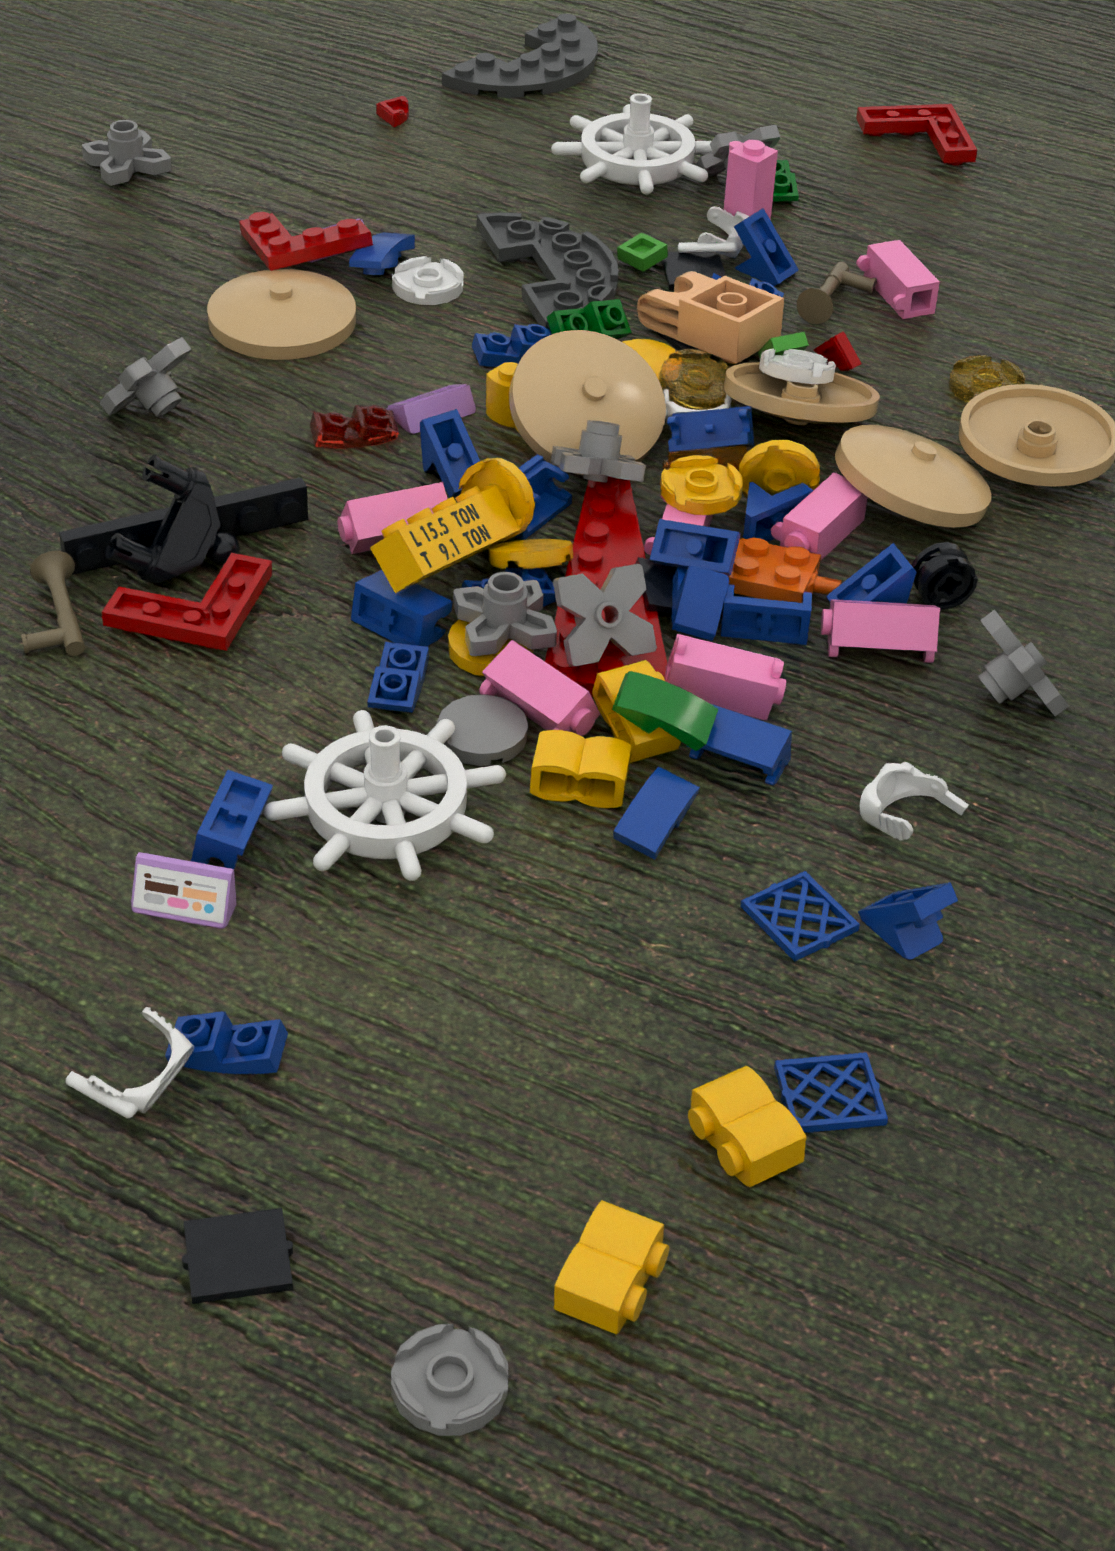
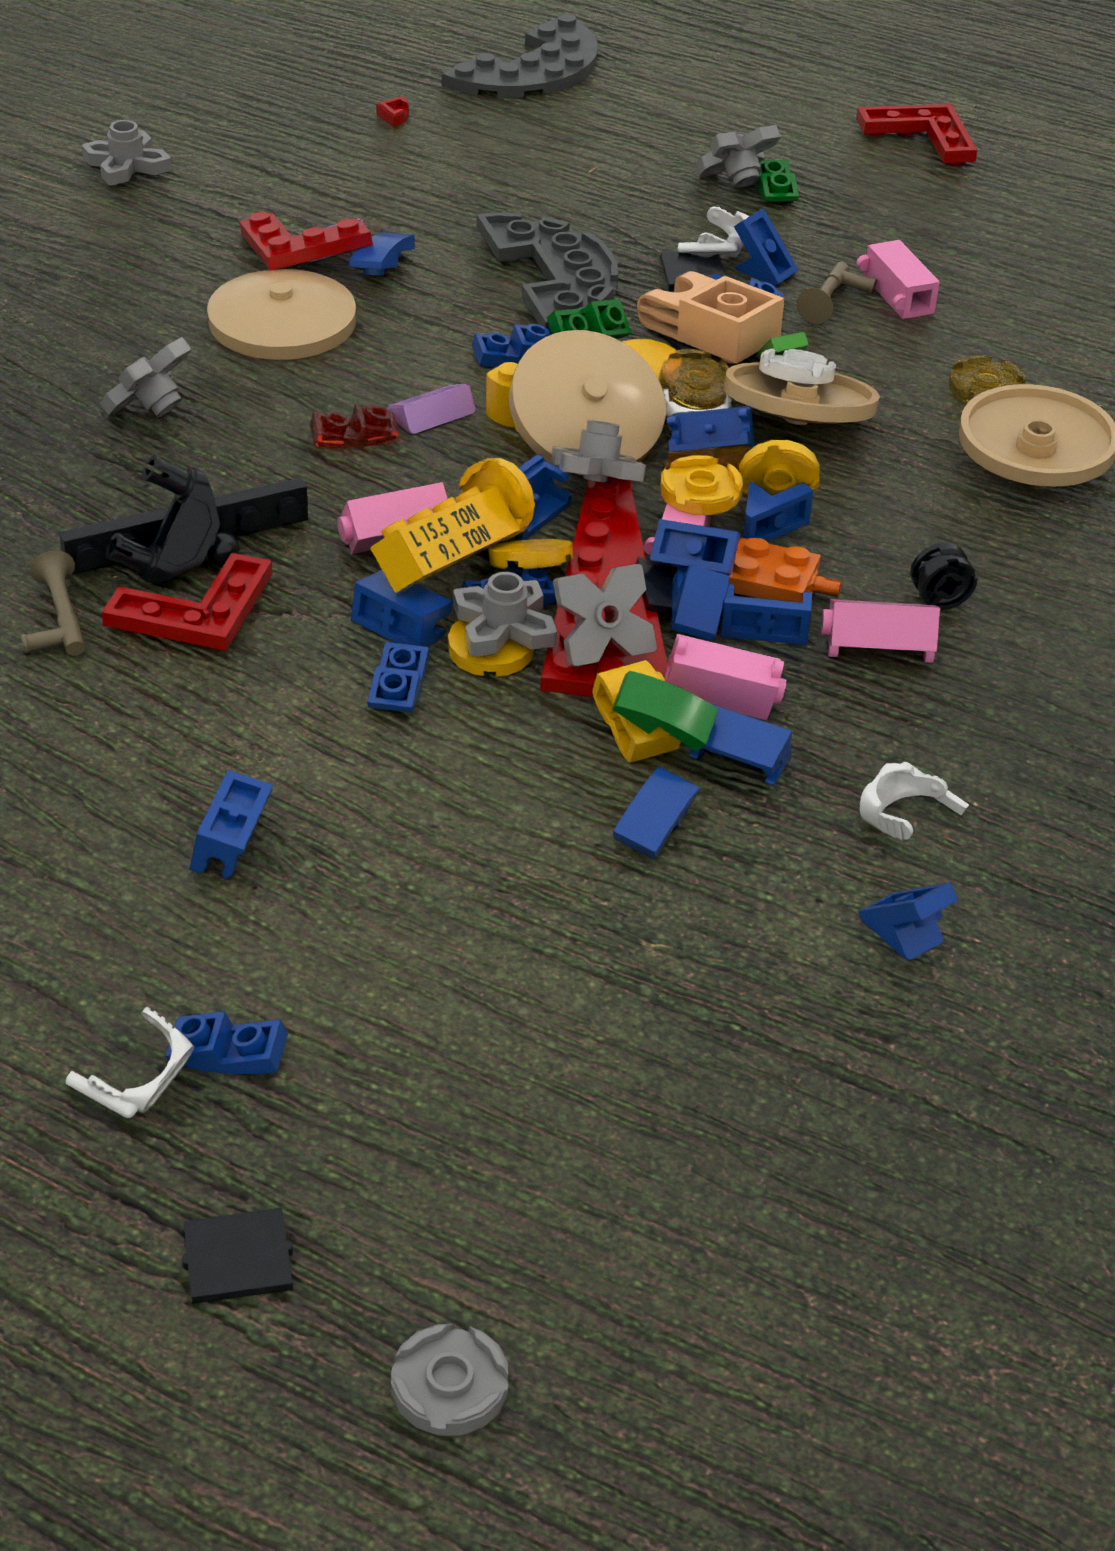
slope [131,852,236,929] -> none
white piece [264,710,506,881] -> none
white tile [392,256,464,305] -> none
blue slope [420,409,480,498] -> none
light grey tile [437,694,528,766] -> none
bright pink brick [479,640,600,736] -> none
yellow brick [529,730,632,808] -> none
white piece [551,93,712,195] -> none
yellow brick [554,1200,669,1335] -> none
bright green plate [617,232,668,272] -> none
yellow brick [688,1066,807,1188] -> none
bright pink brick [724,139,778,220] -> none
blue window [741,871,860,962] -> none
bright pink brick [771,473,868,560] -> none
blue window [774,1052,888,1133] -> none
red tile [813,331,862,371] -> none
blue slope [826,543,916,604] -> none
tan dish [835,425,992,527] -> none
light grey plant [978,609,1069,716] -> none

